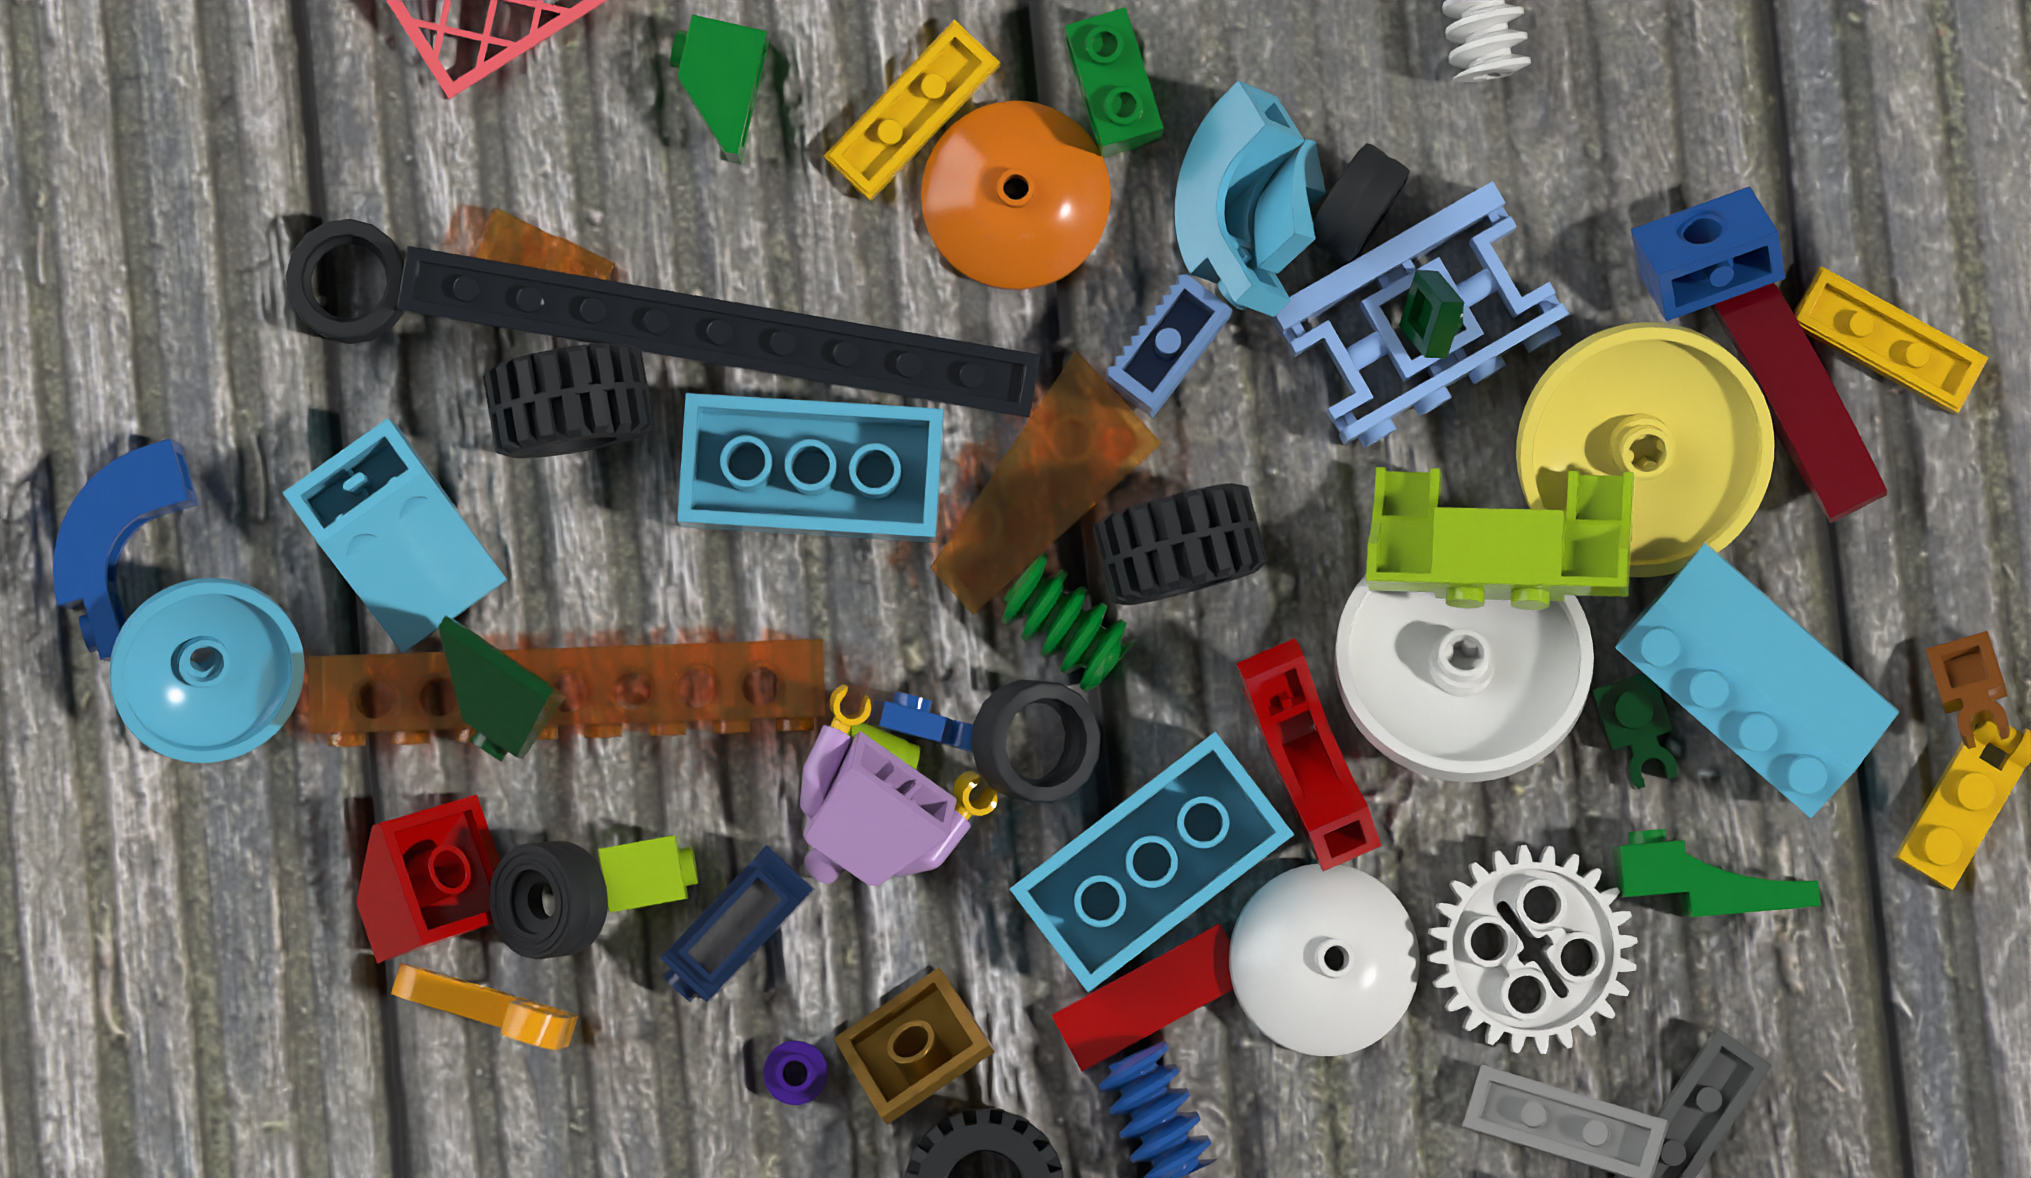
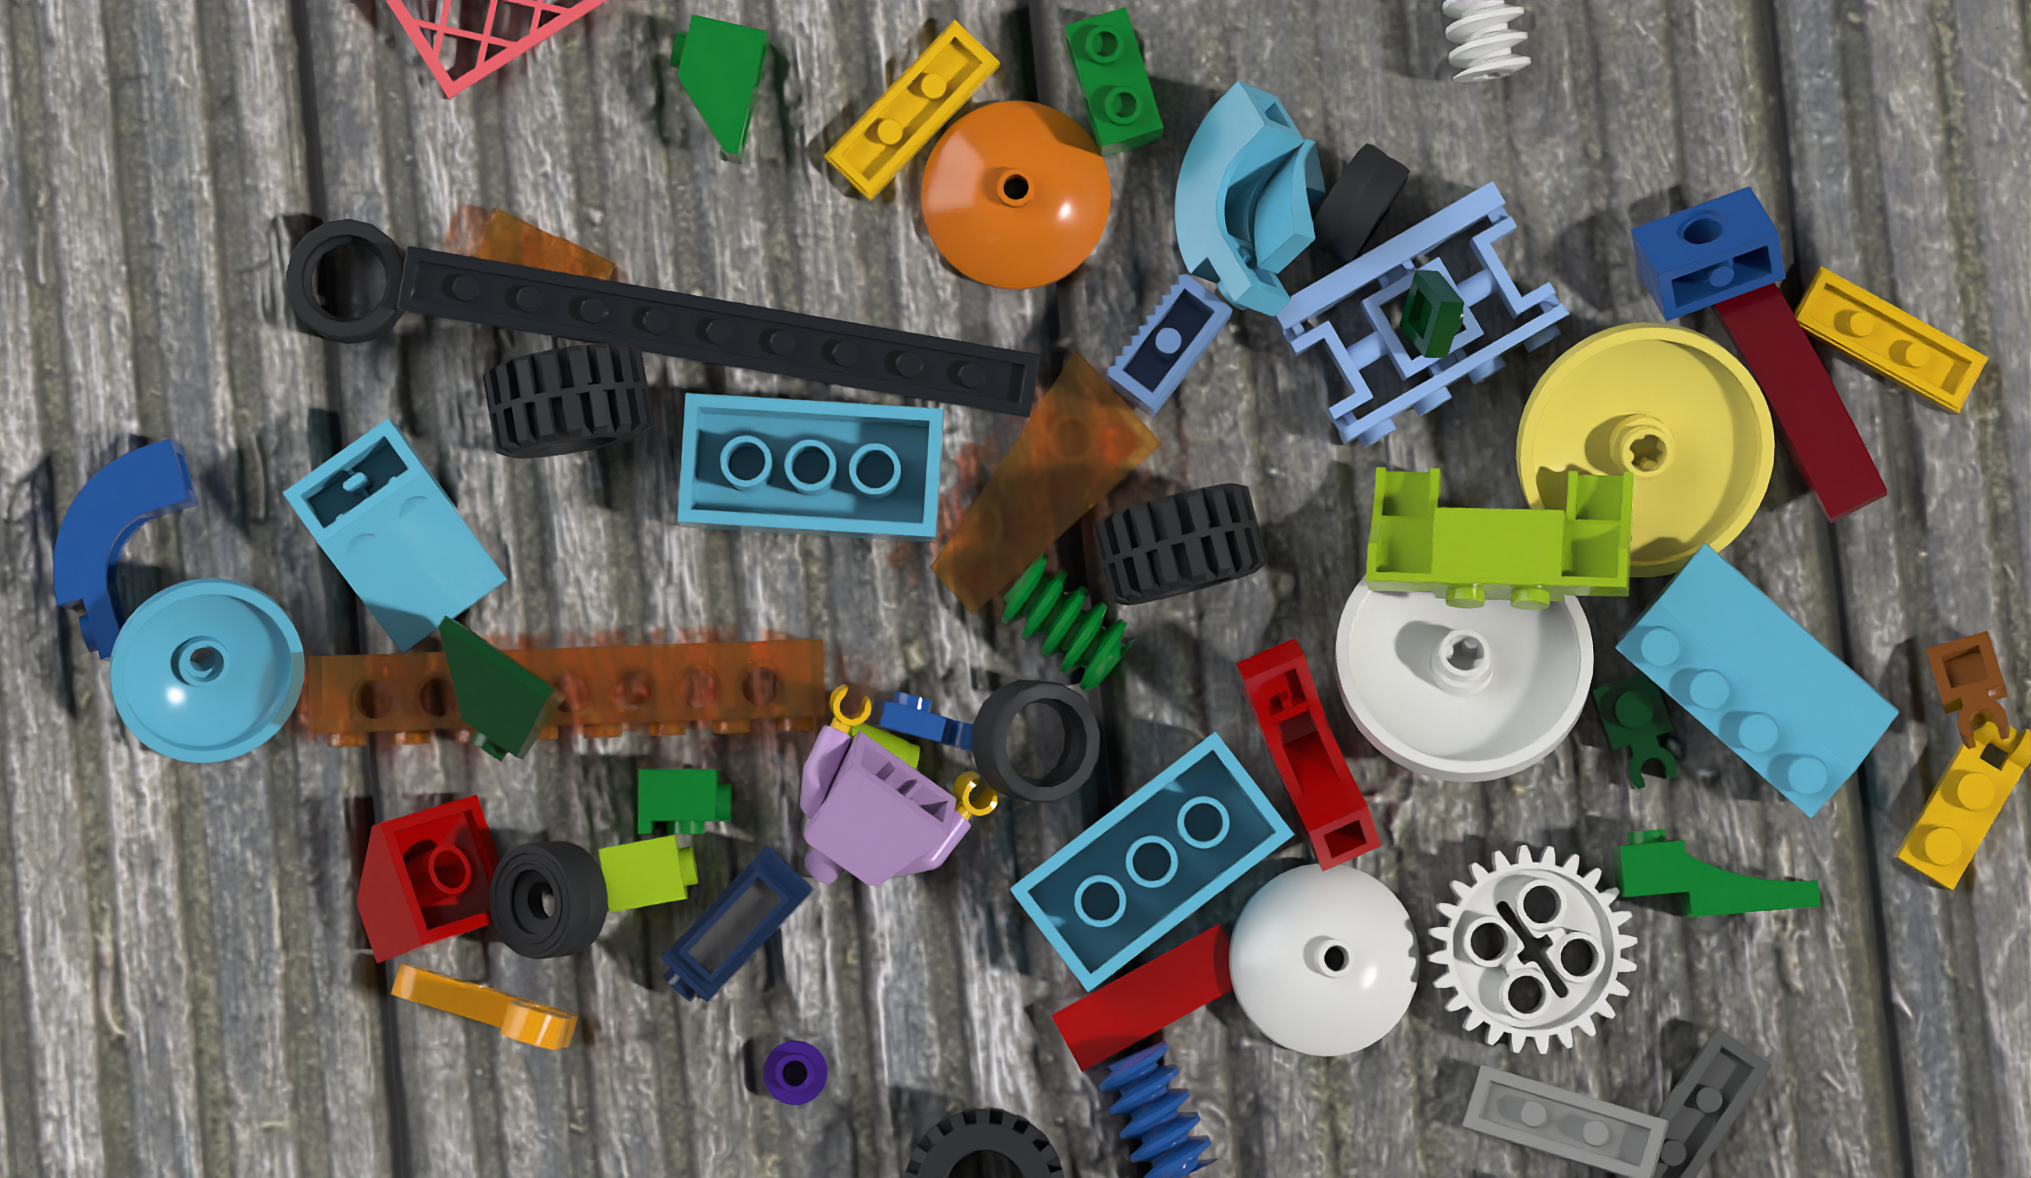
pearl gold slope [833,967,995,1125] -> none
none -> green brick [638,769,732,835]

